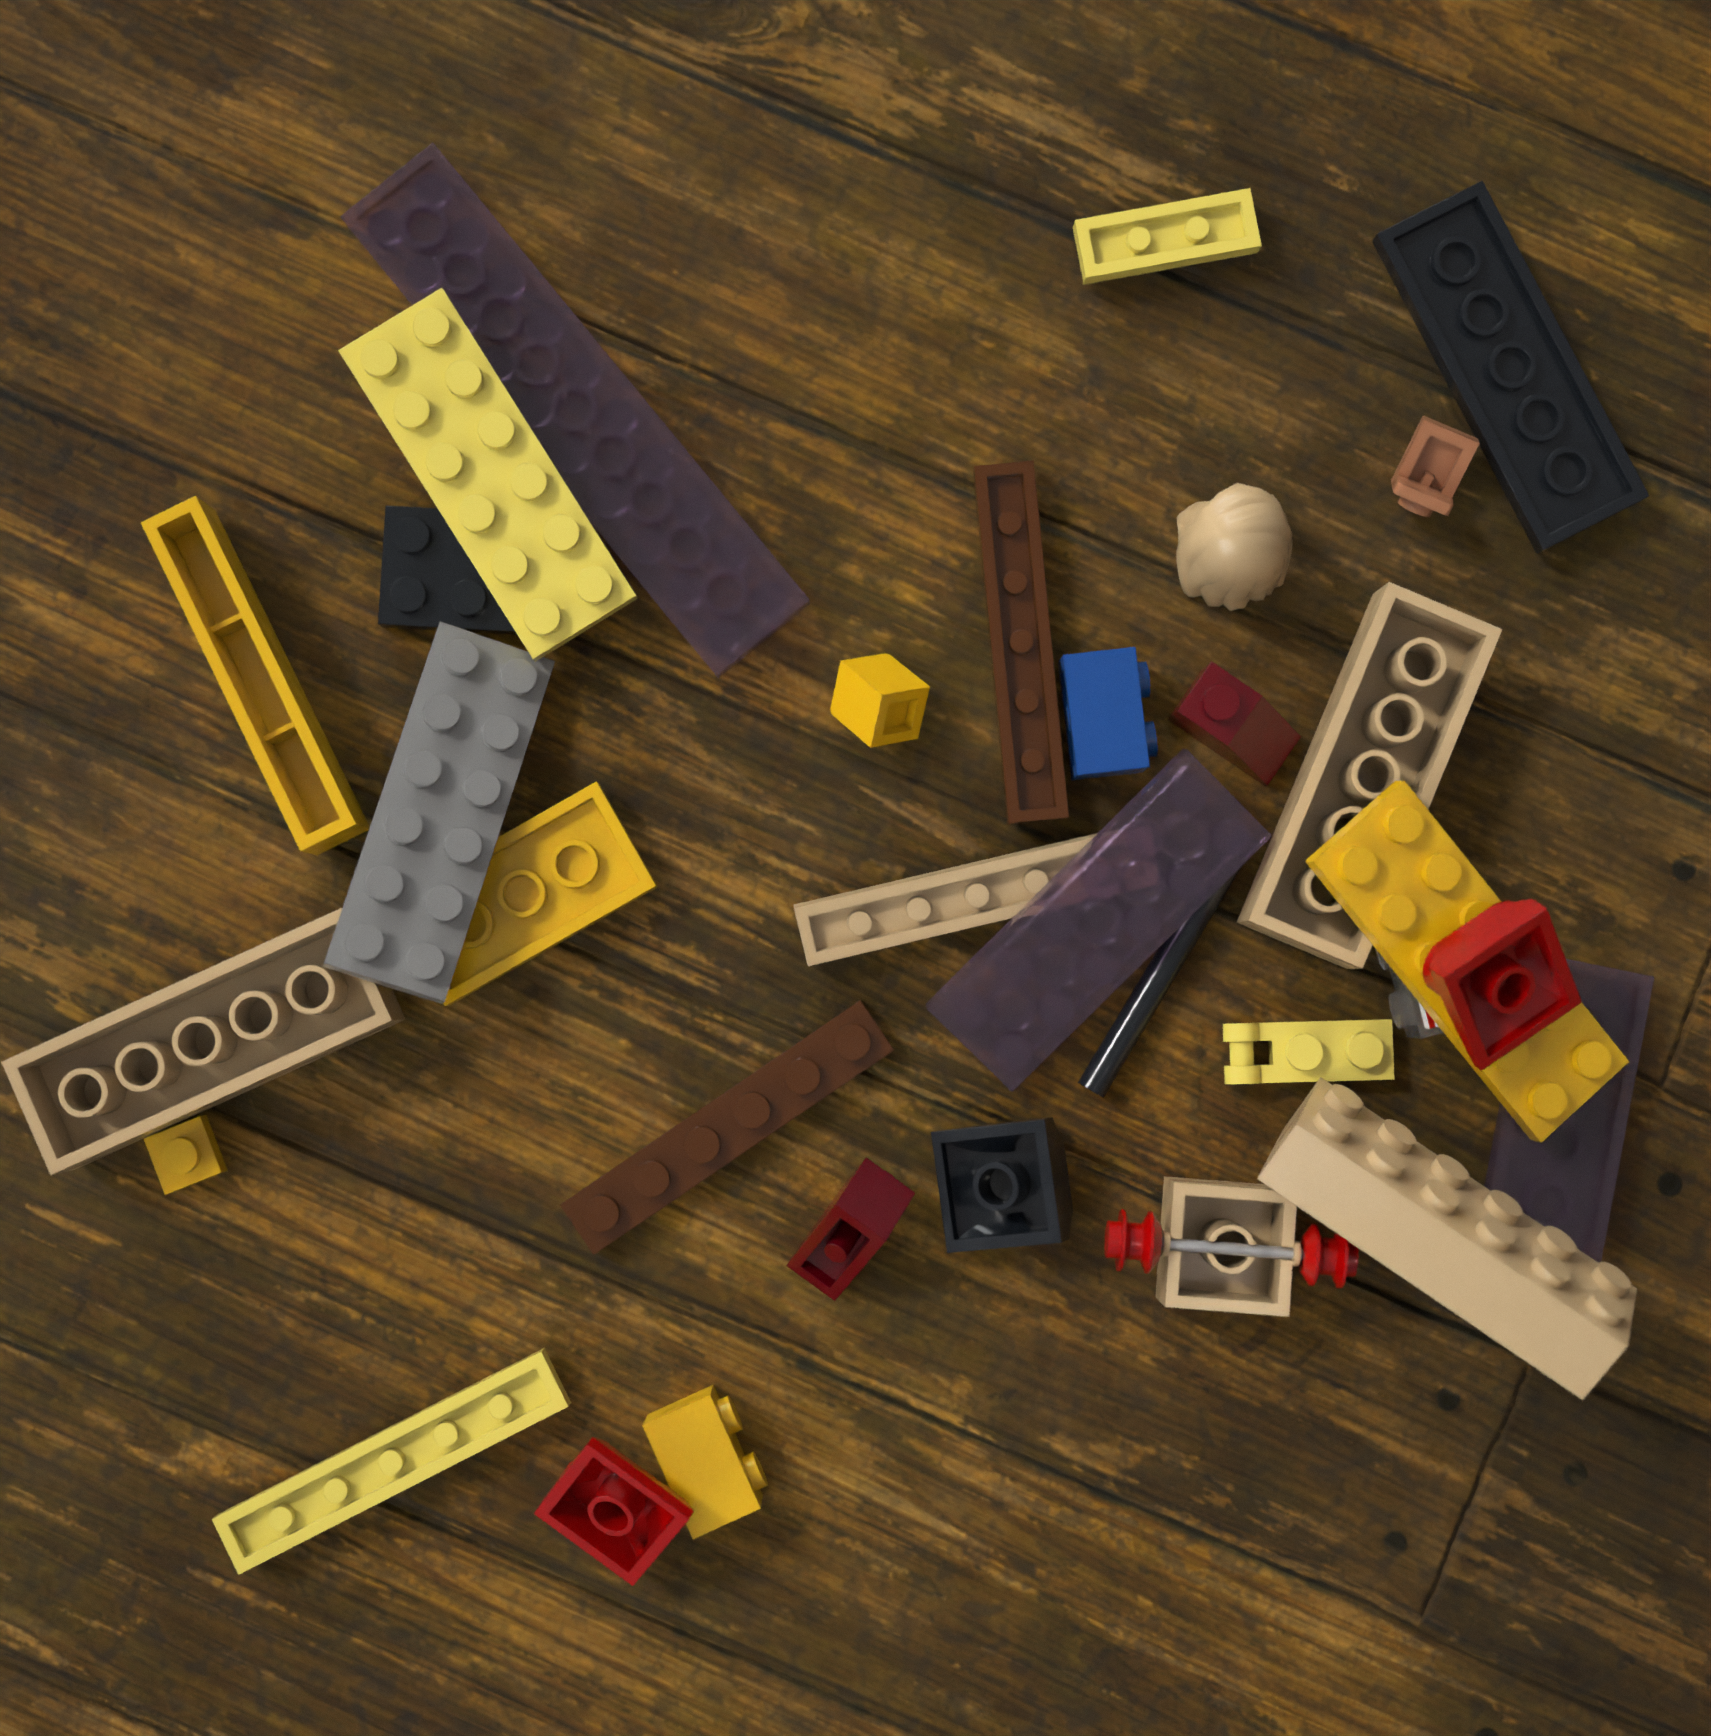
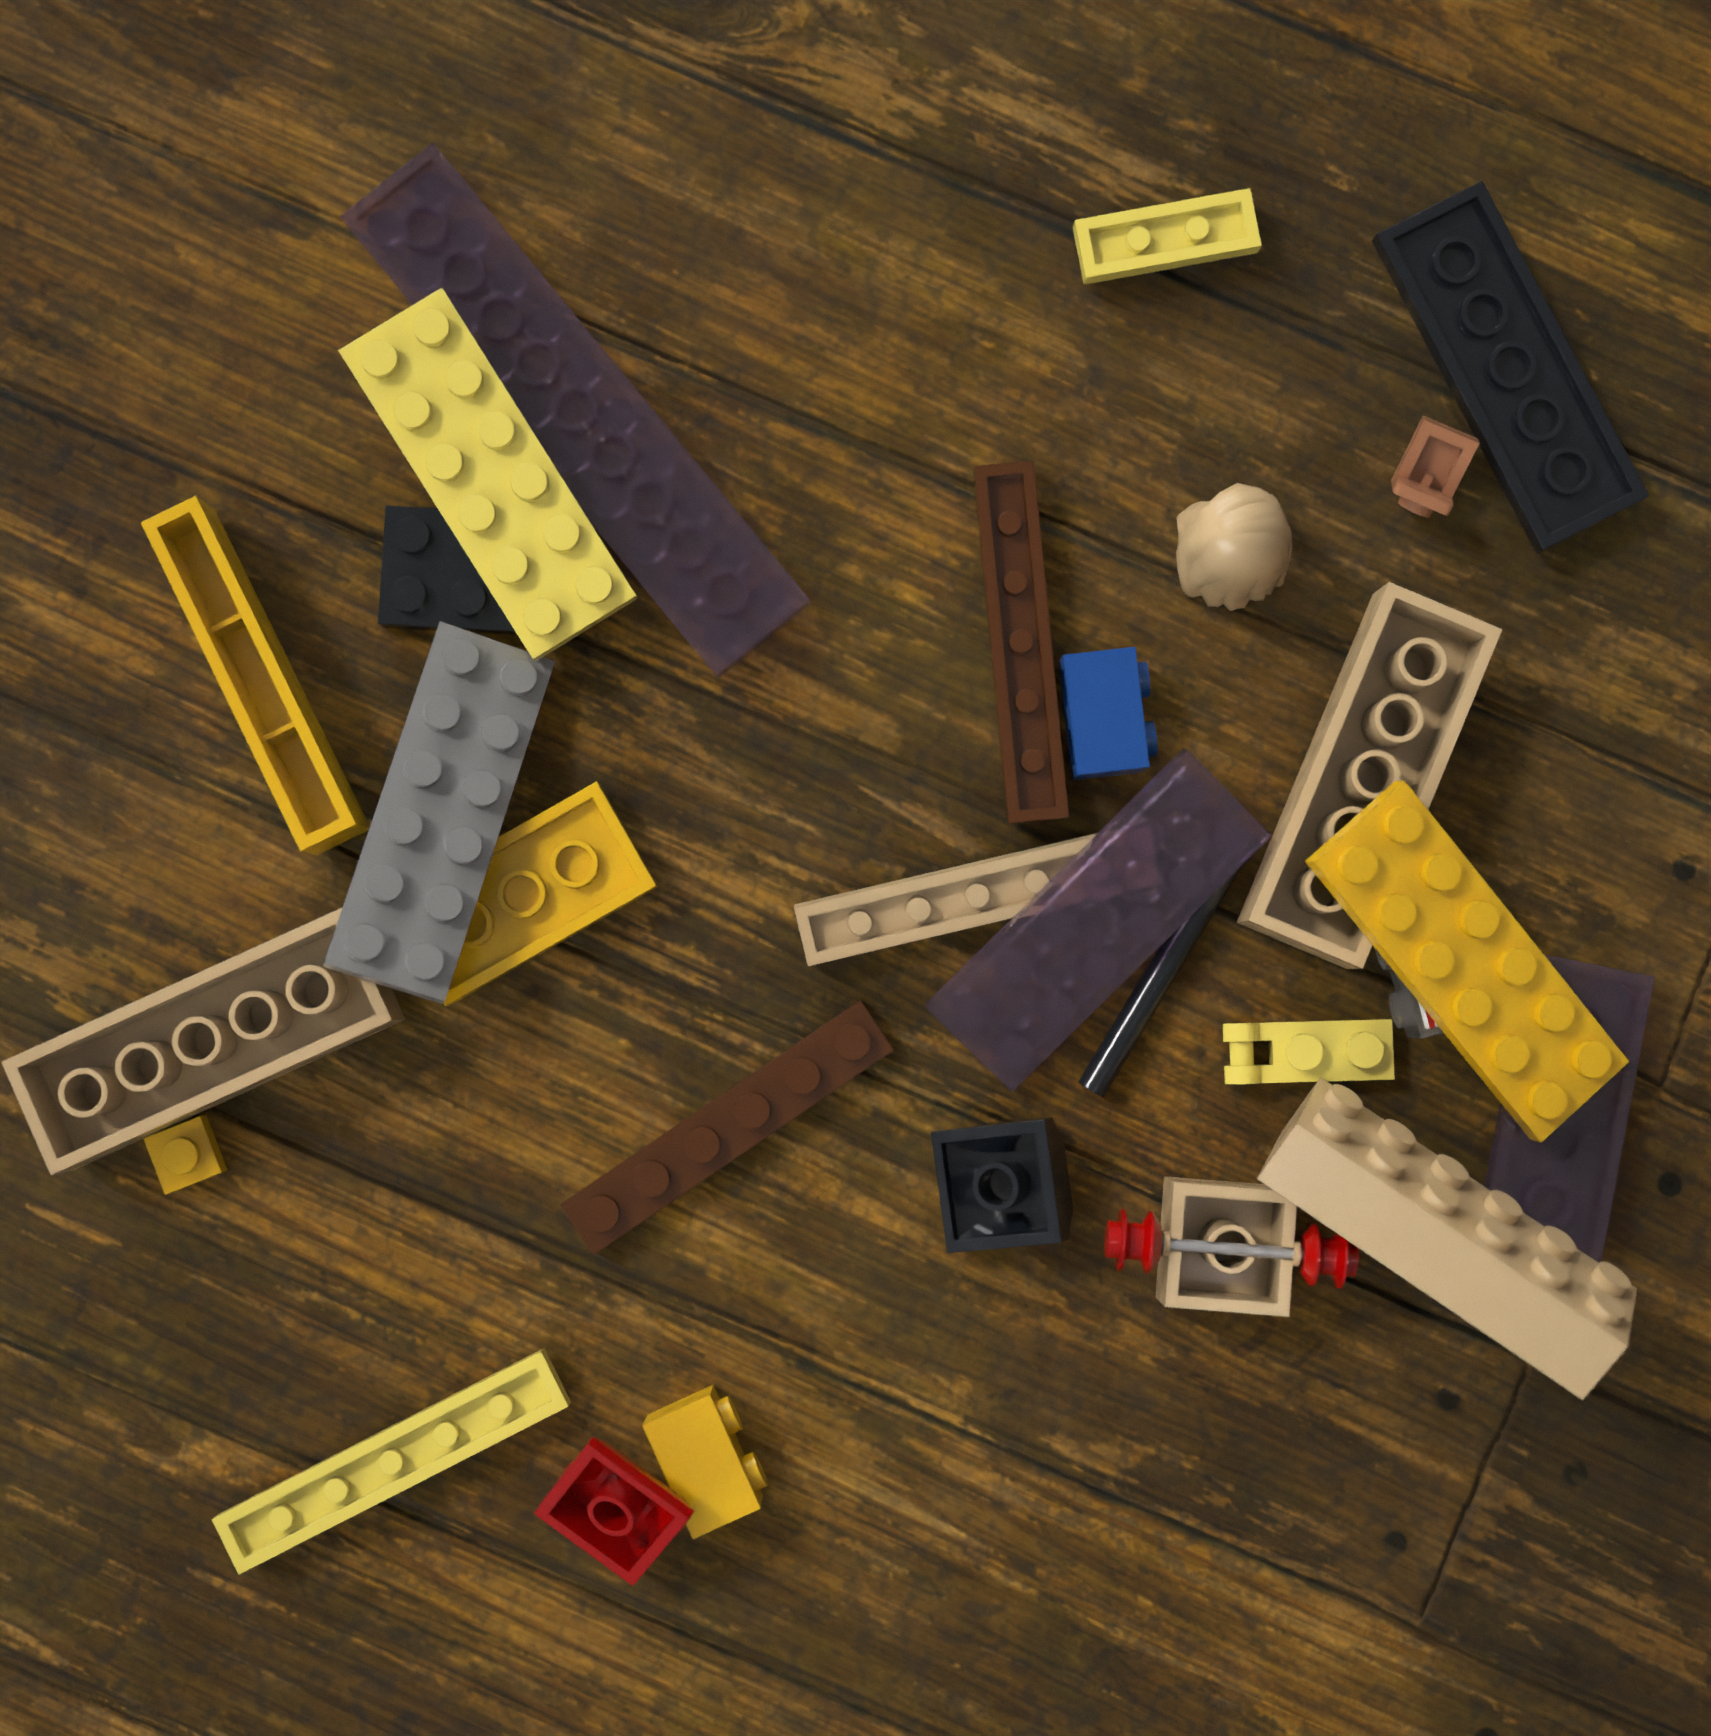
dark red slope [786,1157,915,1301] -> none
yellow panel [830,653,930,748] -> none
dark red slope [1167,661,1301,787] -> none
red slope [1422,899,1582,1071] -> none

